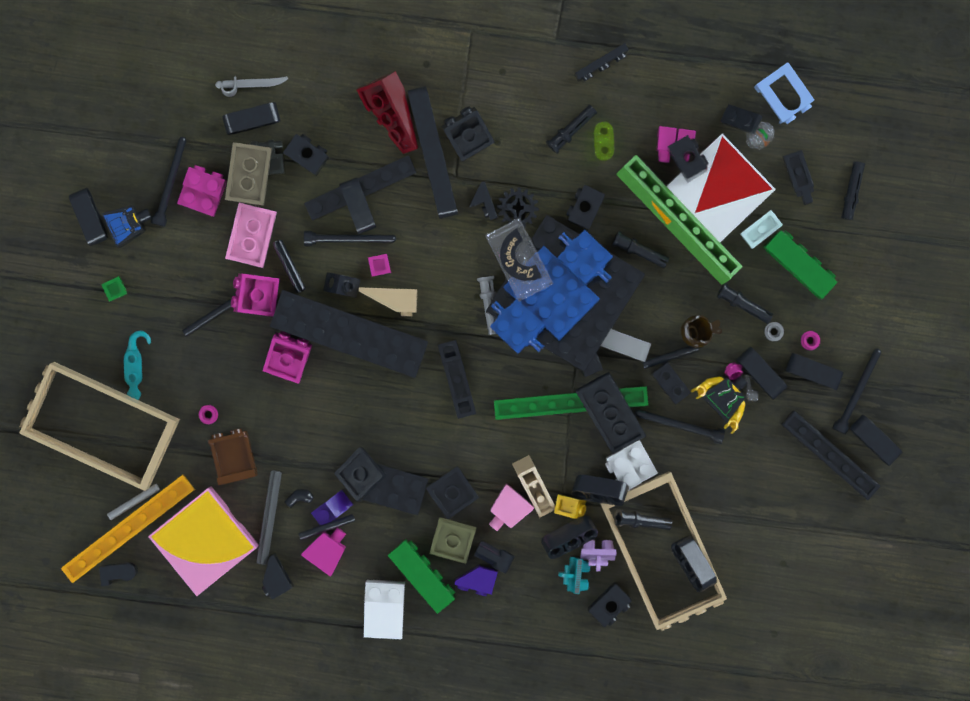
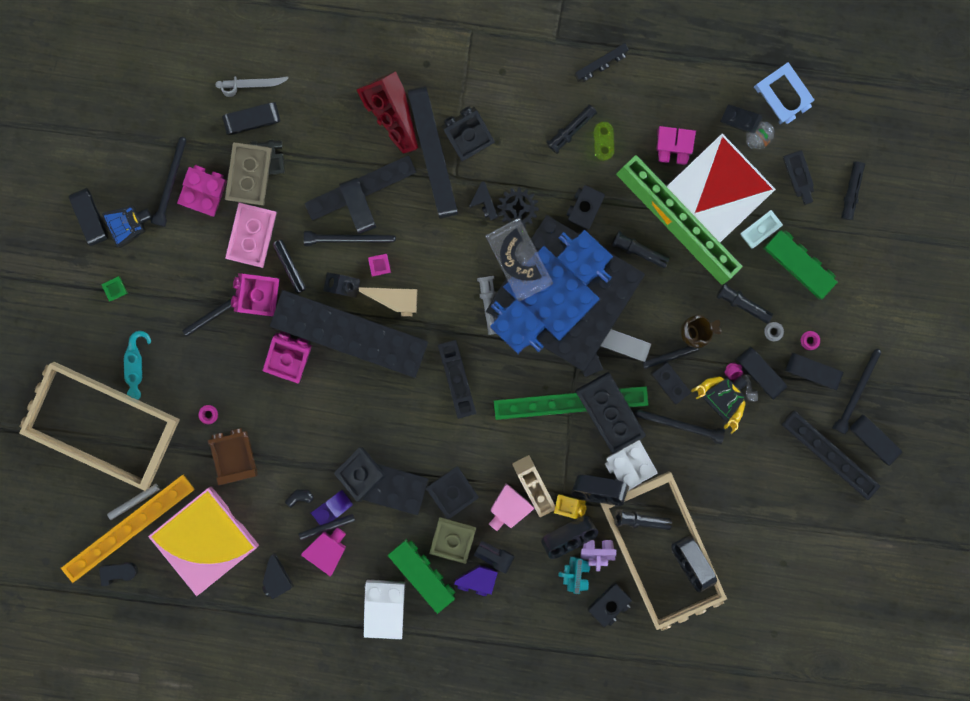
dark grey axle [256,470,282,565] -> none
black brick [283,134,329,176] -> none
black brick [668,135,709,183] -> none

